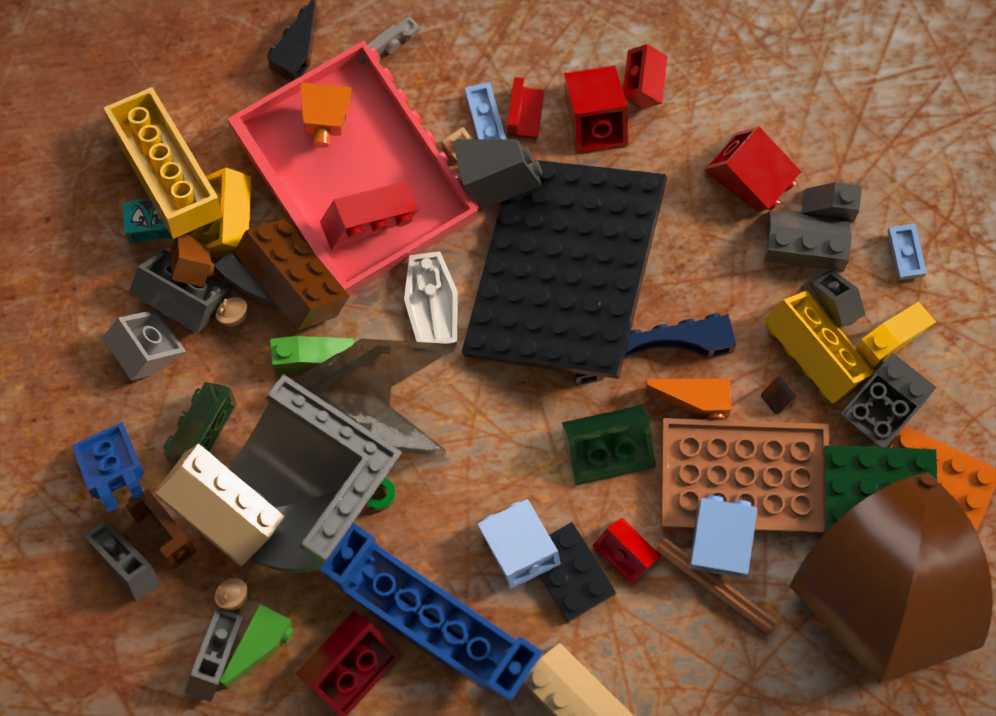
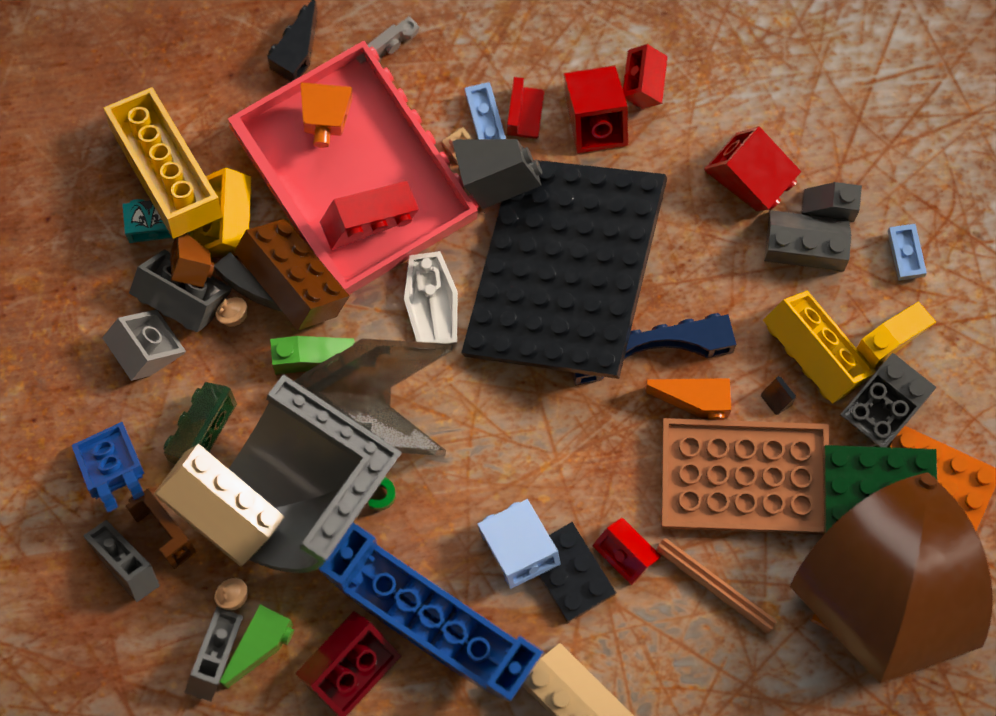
clear green slope [561,405,656,485] -> none
light blue brick [689,495,758,579] -> none
dark grey slope [809,270,866,327] -> none

